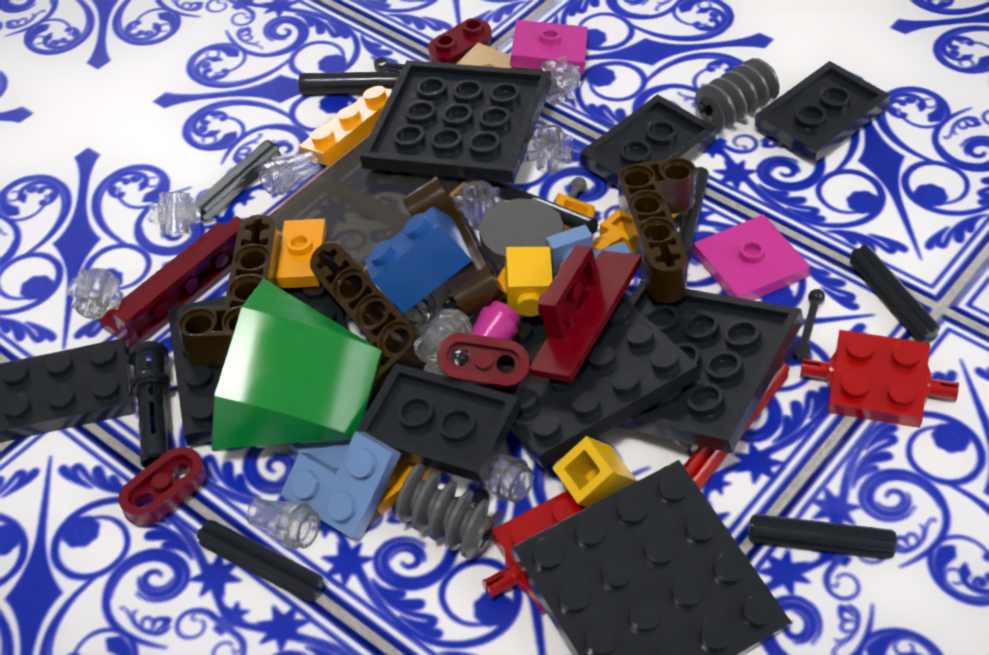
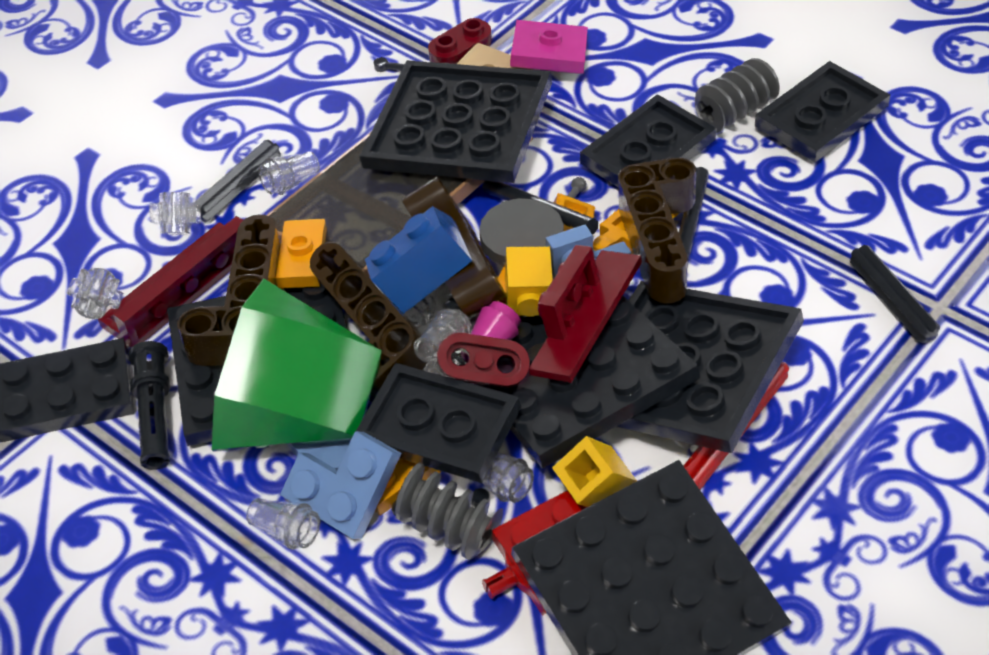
dark red plate [118,447,206,526] -> none
black axle [197,520,324,602] -> none
black axle [298,71,401,95] -> none
light orange plate [298,86,392,166] -> none
clear gear [454,181,504,231] -> none
clear gear [526,124,573,173] -> none
clear gear [541,56,583,106] -> none
dark pink plate [693,214,810,300] -> none
black axle [748,514,897,559] -> none
black hinge [792,289,825,363] -> none
red plate [800,329,959,428] -> none

